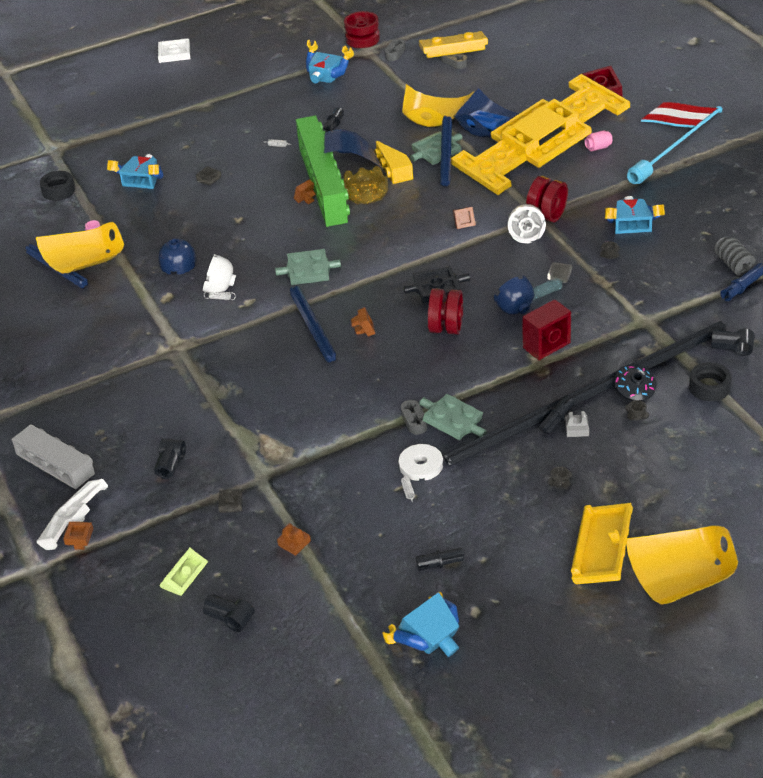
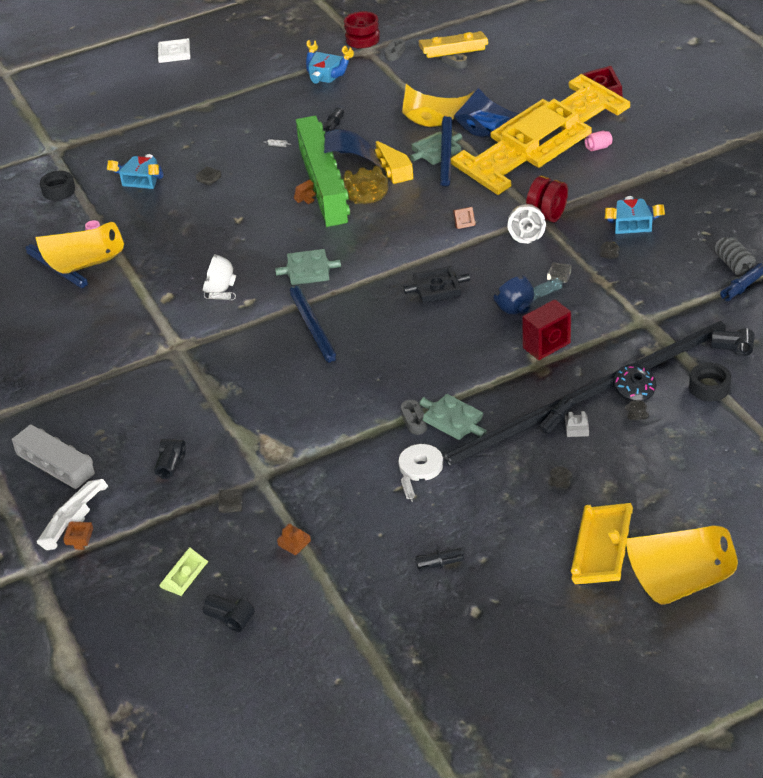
dark blue cylinder [159,239,197,275] -> none
dark orange tile [351,307,375,337] -> none
dark azure torso [382,592,459,657] -> none
dark red wheel [428,288,463,335] -> none
flag [627,102,723,184] -> none

